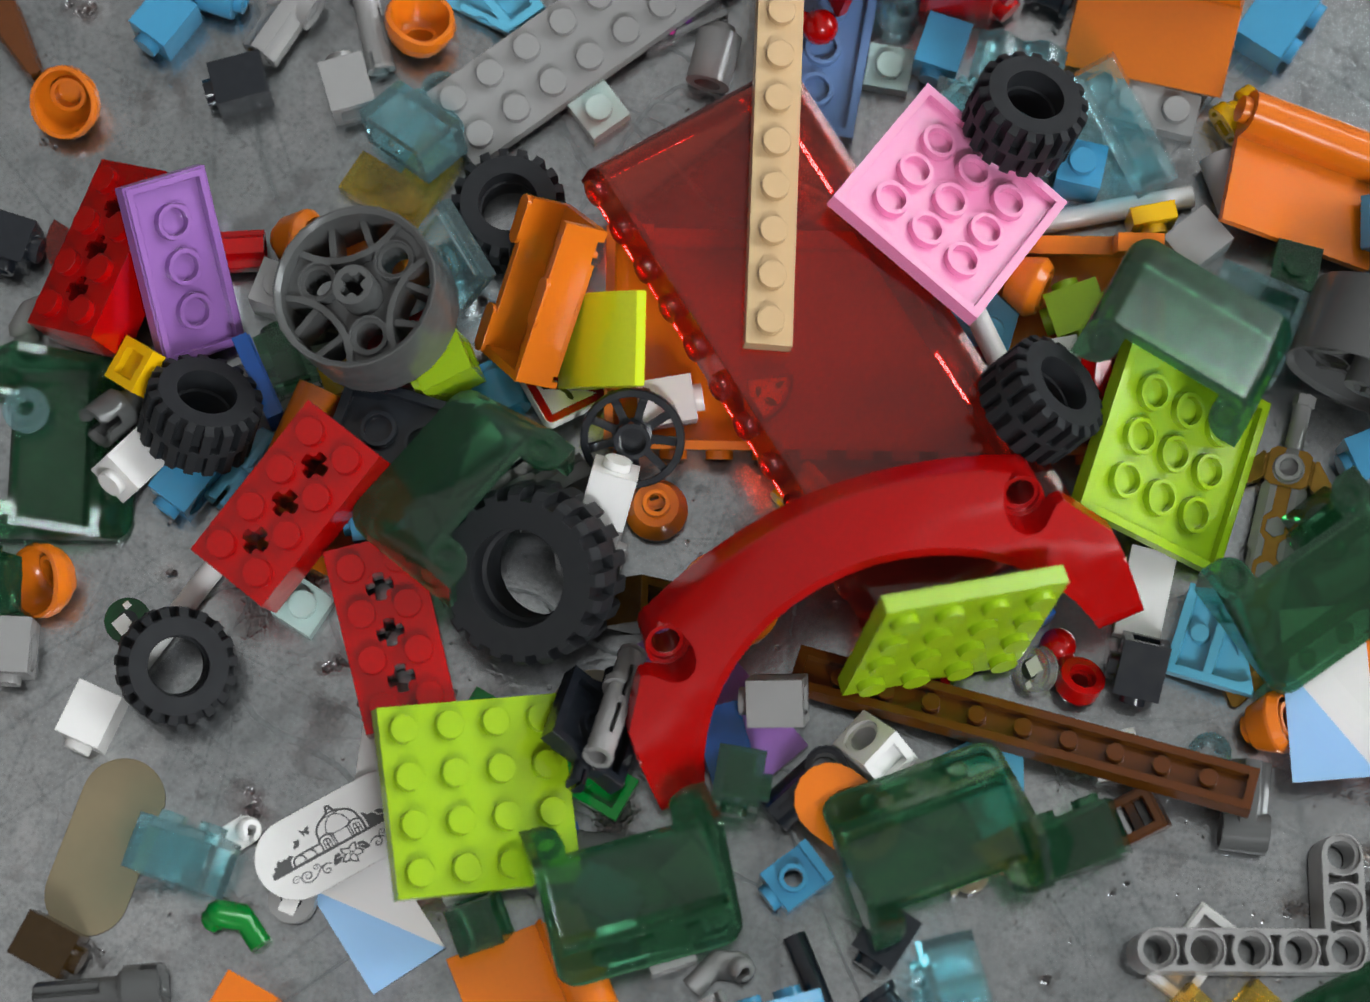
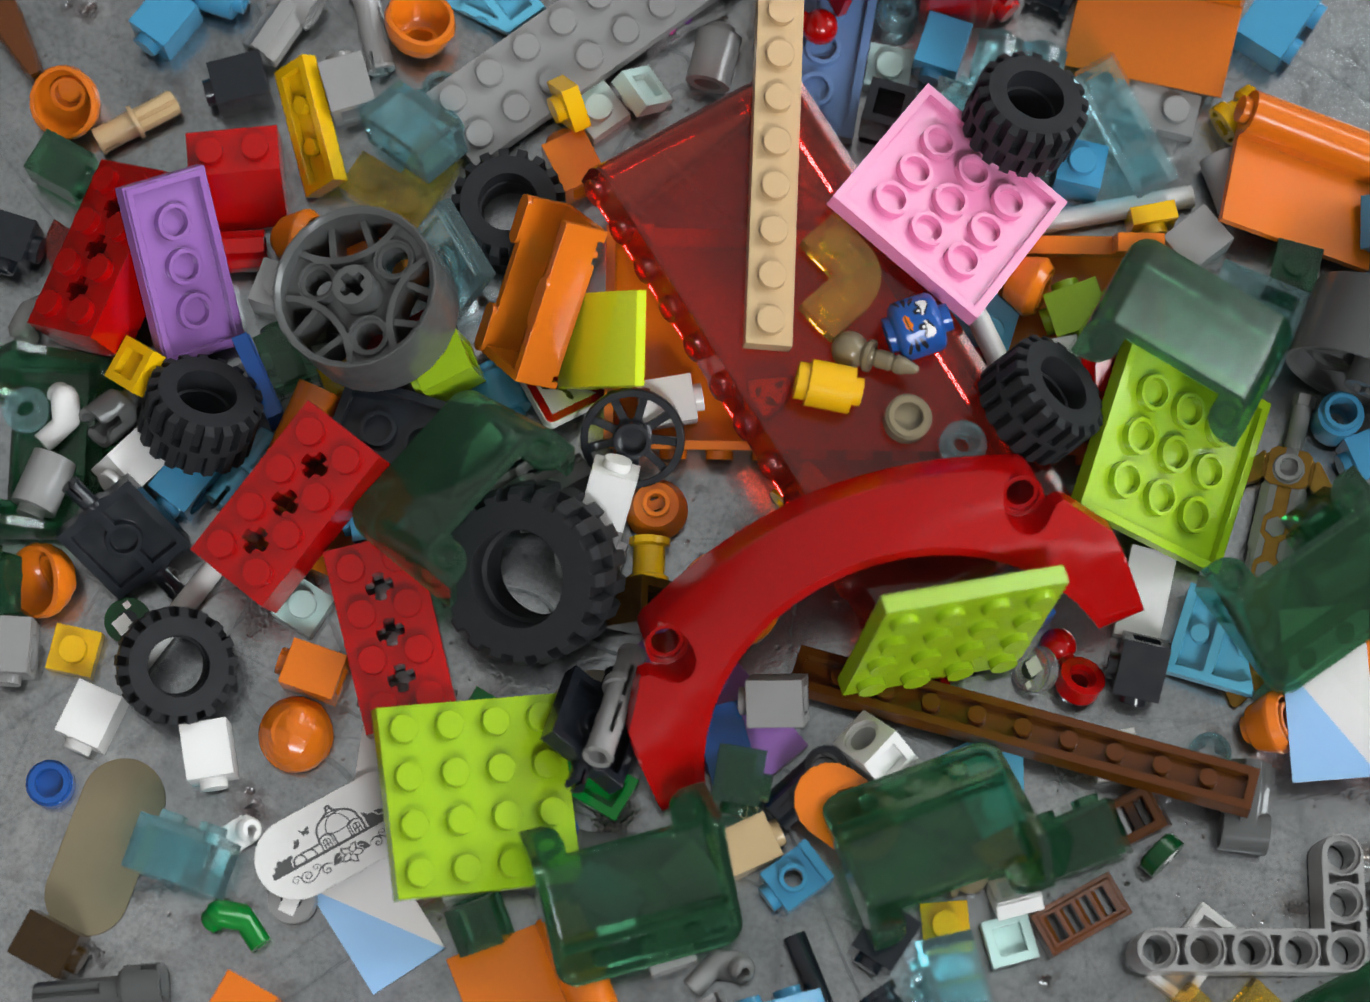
none -> light grey brick [11,448,77,523]
none -> clear green brick [23,128,99,206]
none -> blue tile [26,760,76,809]
none -> white arm [34,382,80,451]
none -> yellow plate [45,623,105,681]
none -> black plate [56,473,191,601]
none -> tan axle [91,91,181,155]
none -> white brick [179,717,239,792]
none -> red slope [185,125,288,232]
none -> orange piece [258,696,334,773]
none -> yellow plate [274,54,348,198]
none -> orange brick [275,637,350,707]
none -> orange brick [541,128,607,204]
none -> yellow plate [547,75,592,133]
none -> light aqua plate [612,65,674,117]
none -> yellow bush [627,534,671,580]
none -> tan brick [711,811,787,883]
none -> yellow brick [792,358,865,414]
none -> clear yellow plate [798,212,881,343]
none -> dark tan bar [831,331,919,374]
none -> black brick [858,76,917,141]
none -> blue head [880,293,954,361]
none -> dark tan tile [882,394,932,444]
none -> yellow plate [918,900,972,953]
none -> clear light blue plate [939,420,987,458]
none -> light aqua plate [979,914,1040,970]
none -> white tile [985,871,1045,921]
none -> reddish brown slope [1028,871,1133,960]
none -> dark green tile [1139,832,1185,878]
none -> dark azure brick [1310,391,1364,447]

